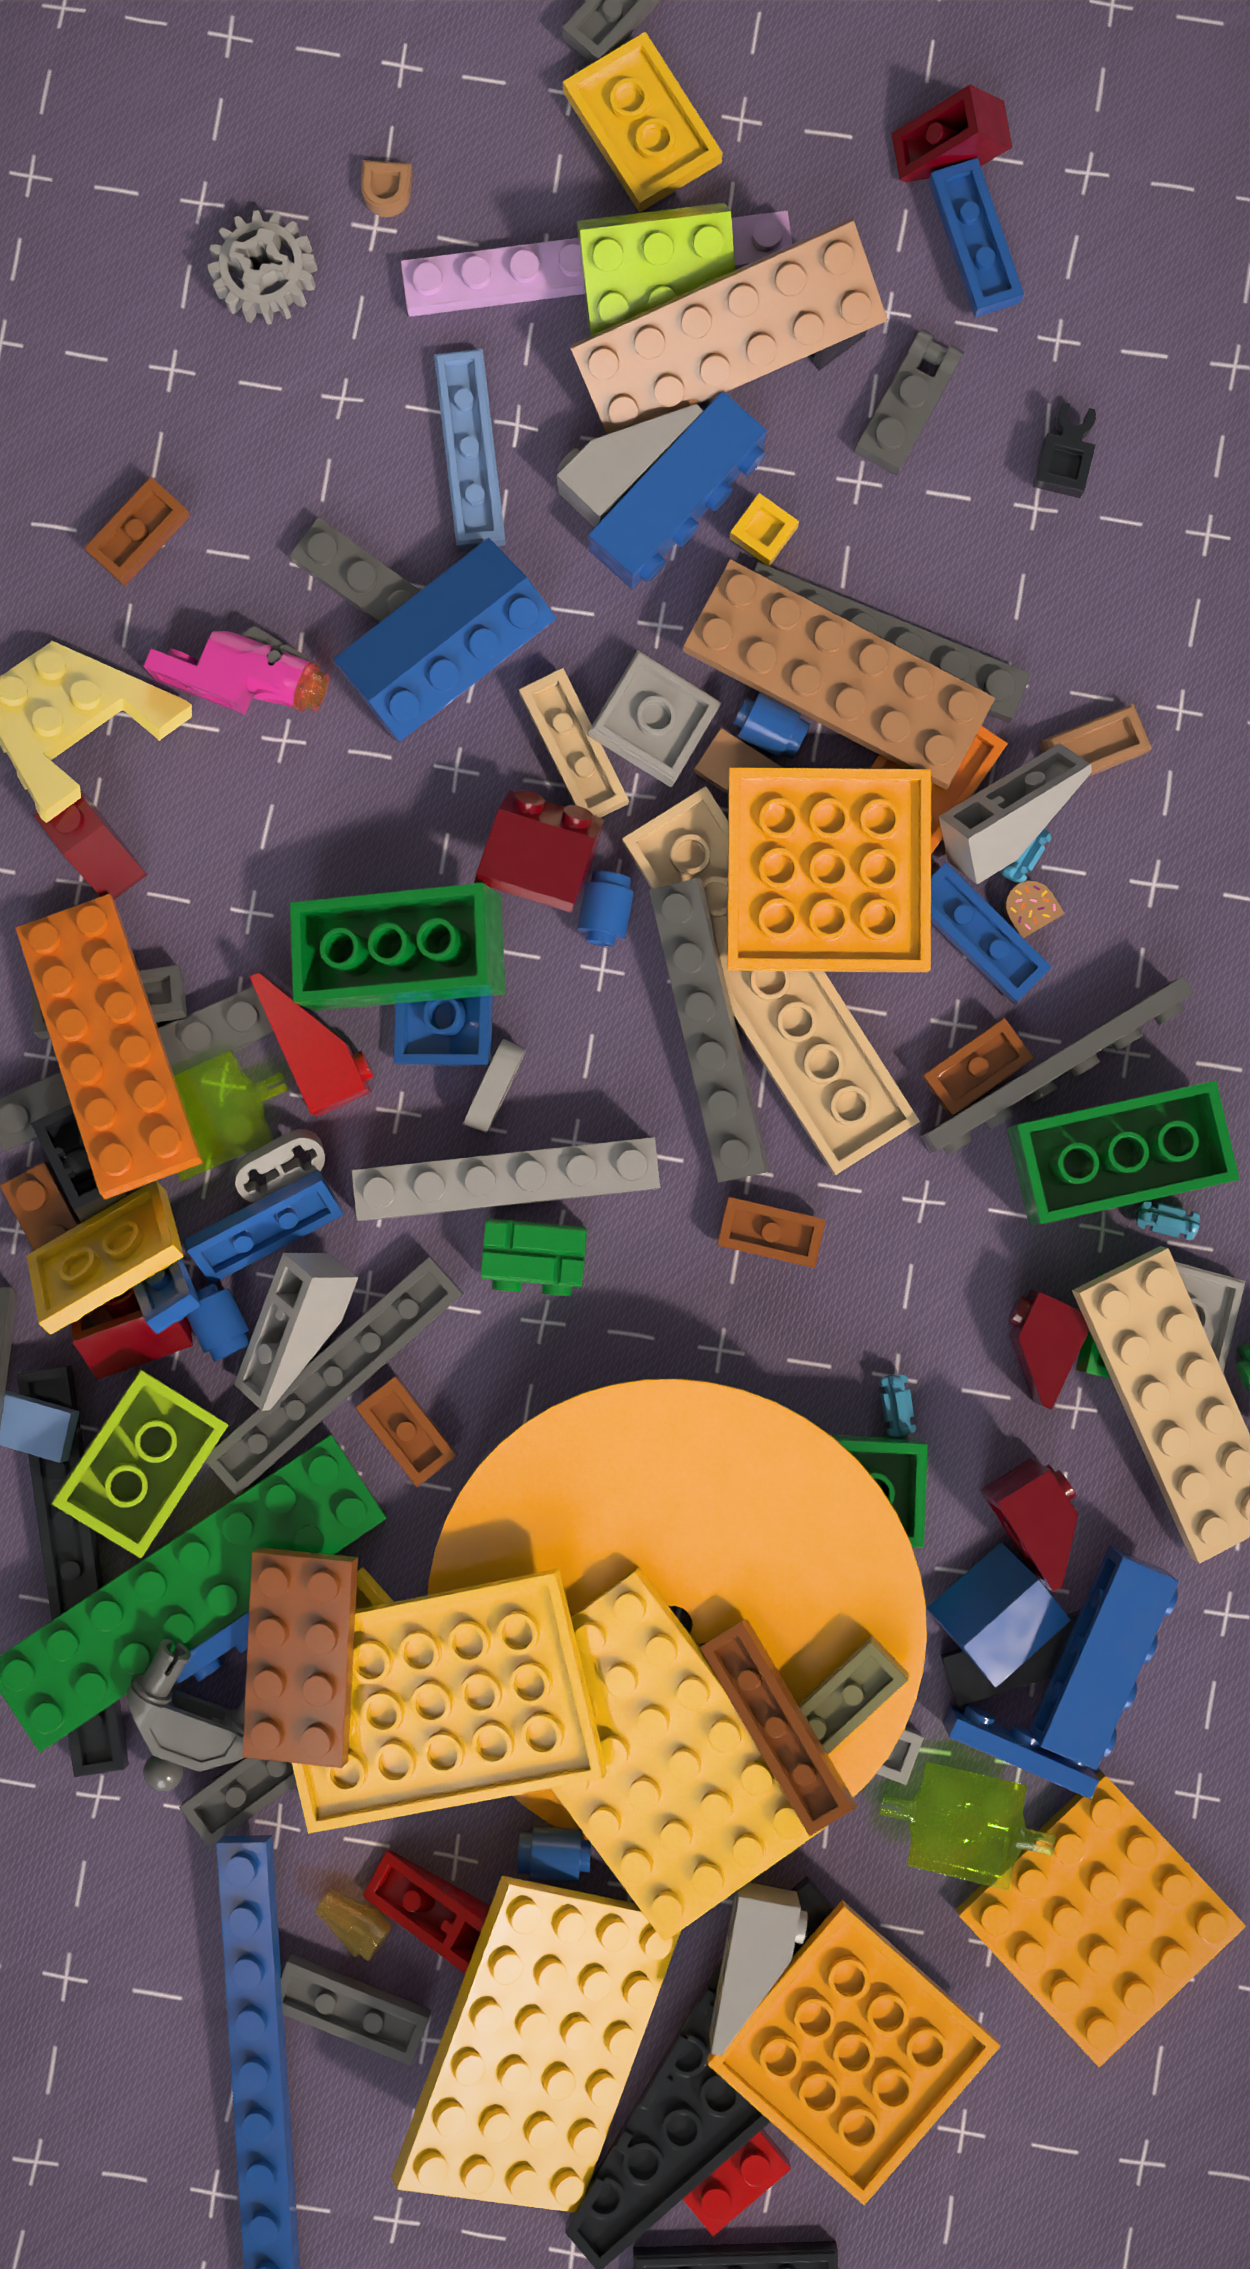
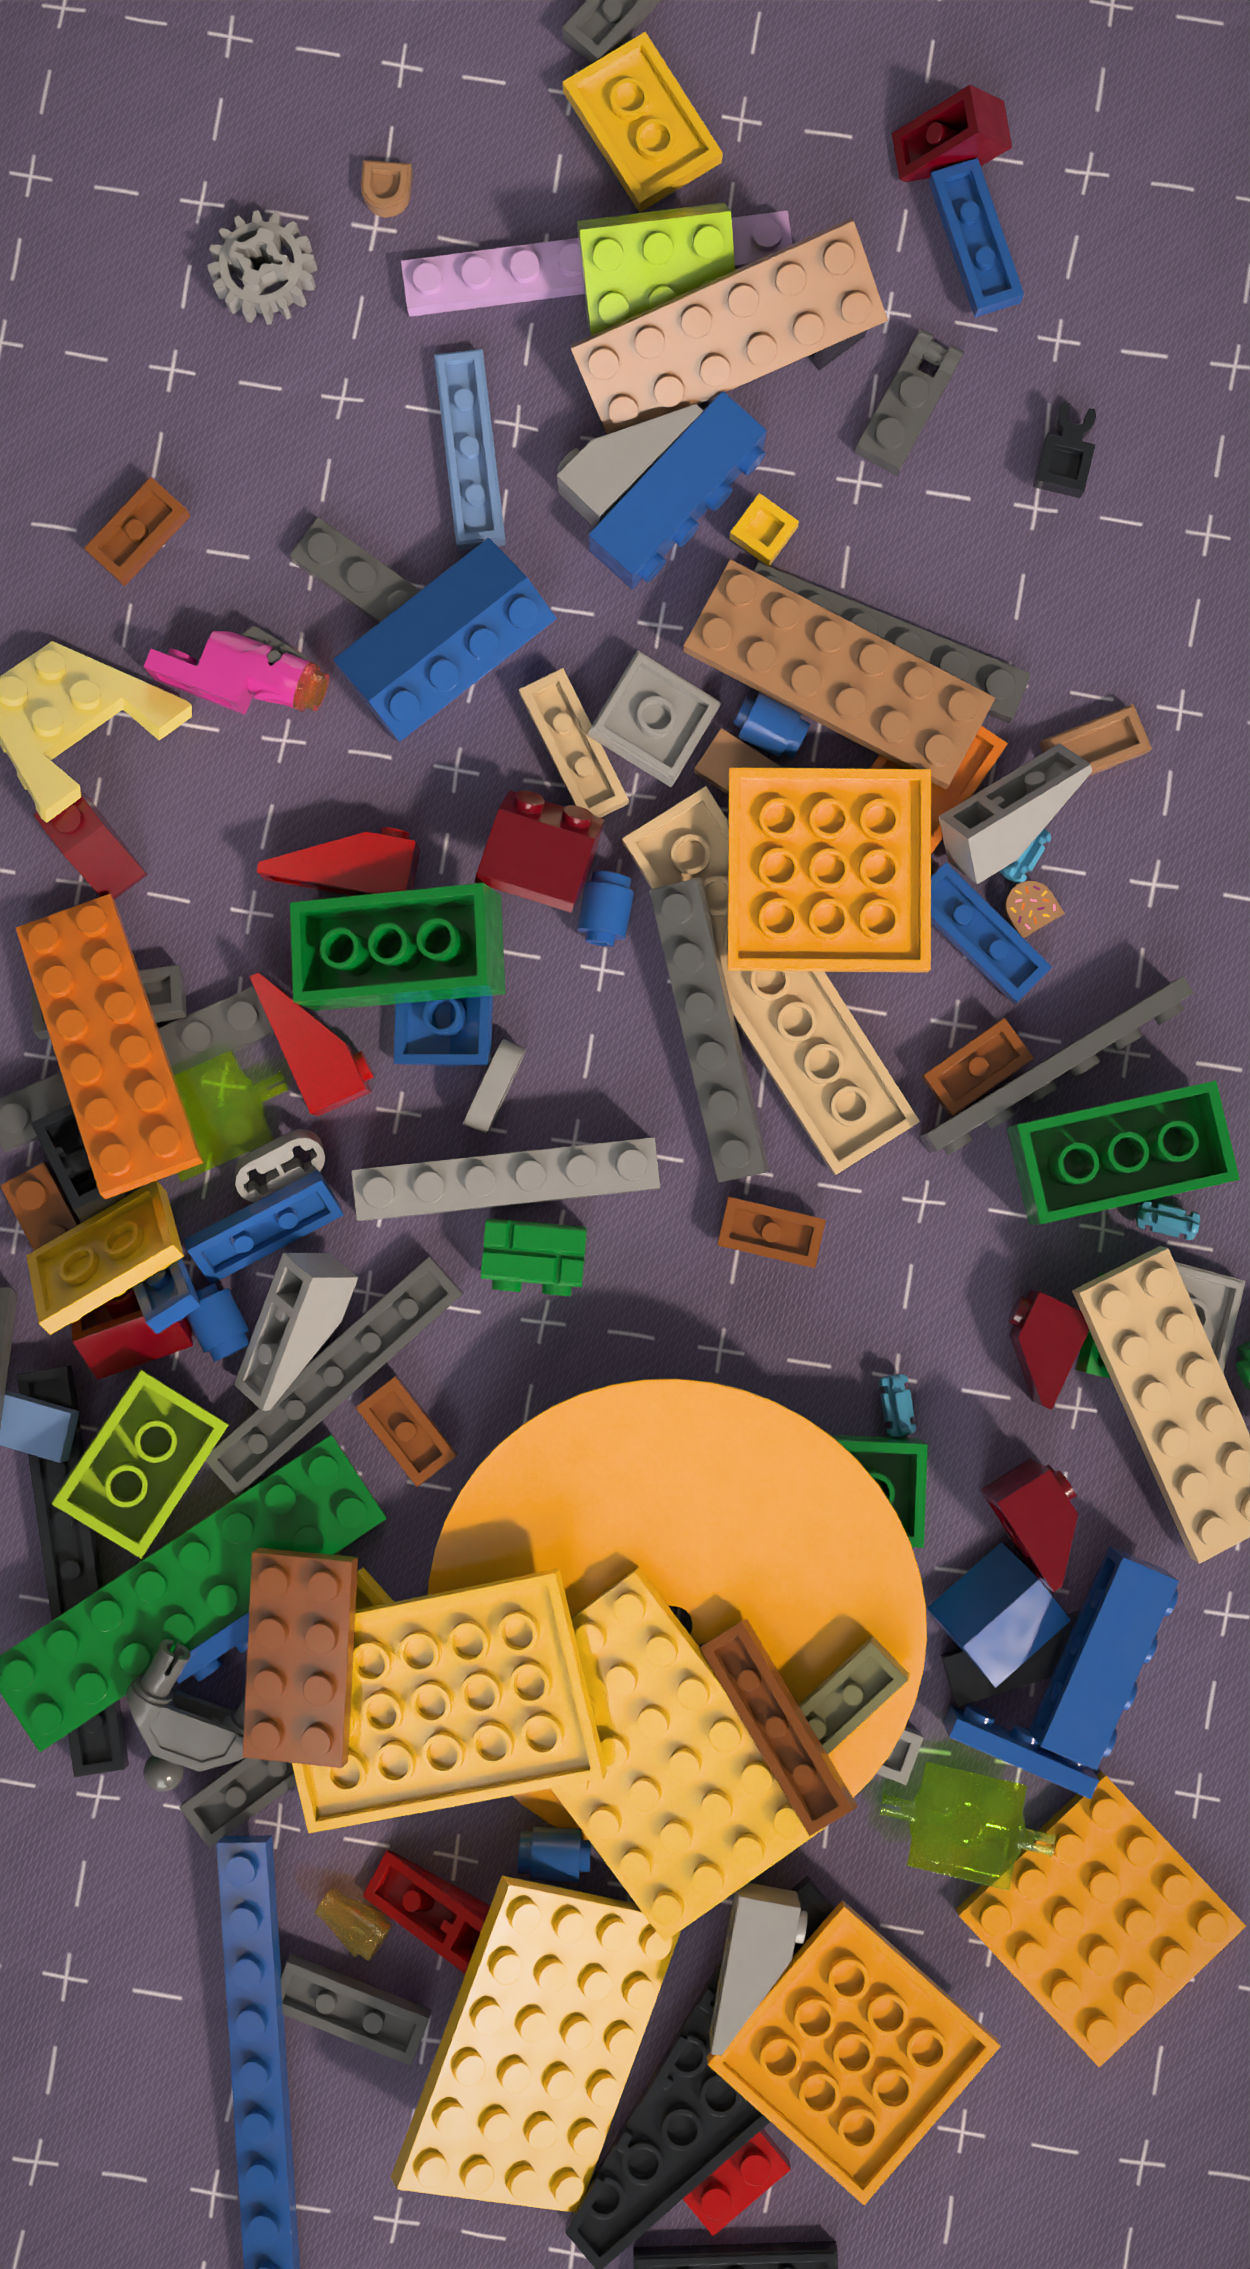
none -> red slope [256,827,421,896]

